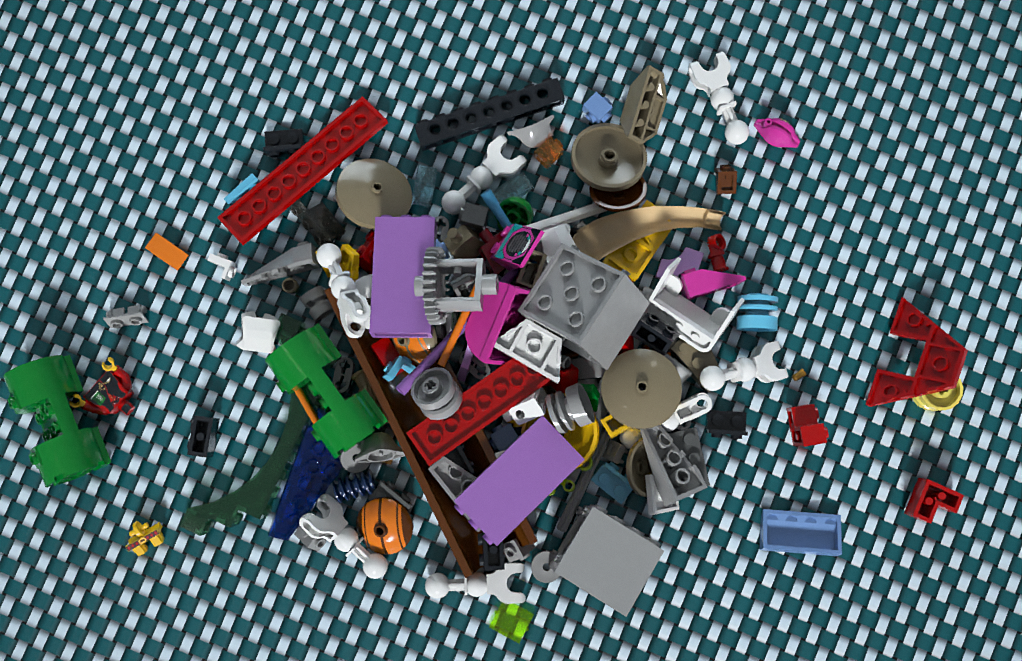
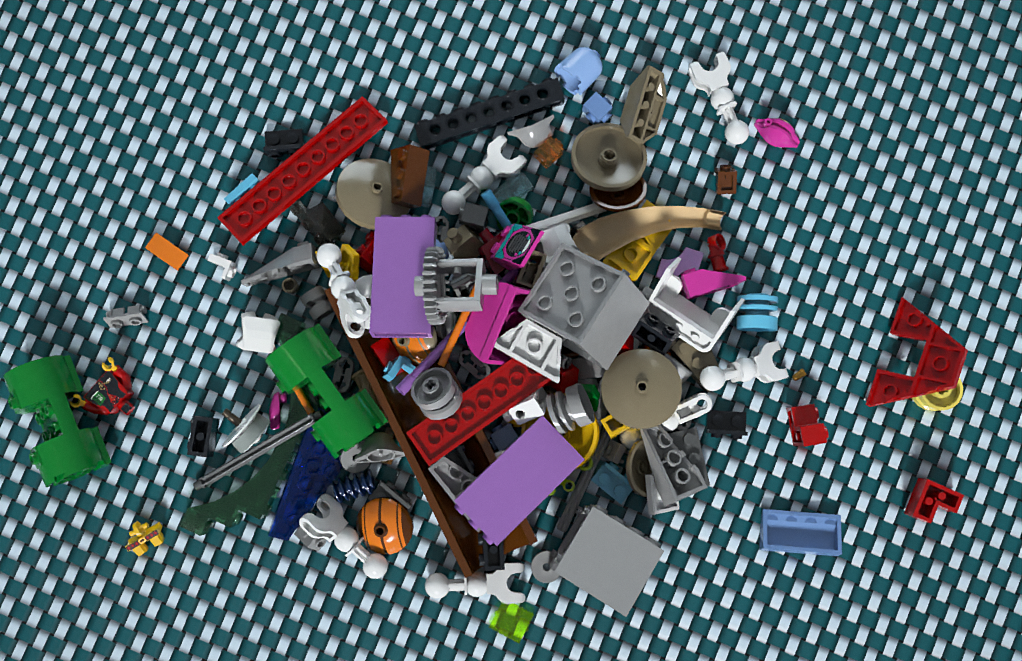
lavender tile [458,344,474,382] -> none
light grey bracket [503,538,535,563] -> none
none -> dark grey piece [193,409,325,490]
none -> piece [222,404,270,453]
none -> dark pink arm [269,392,287,429]
none -> reddish brown wedge [391,144,430,209]
none -> light blue cylinder [554,47,603,95]

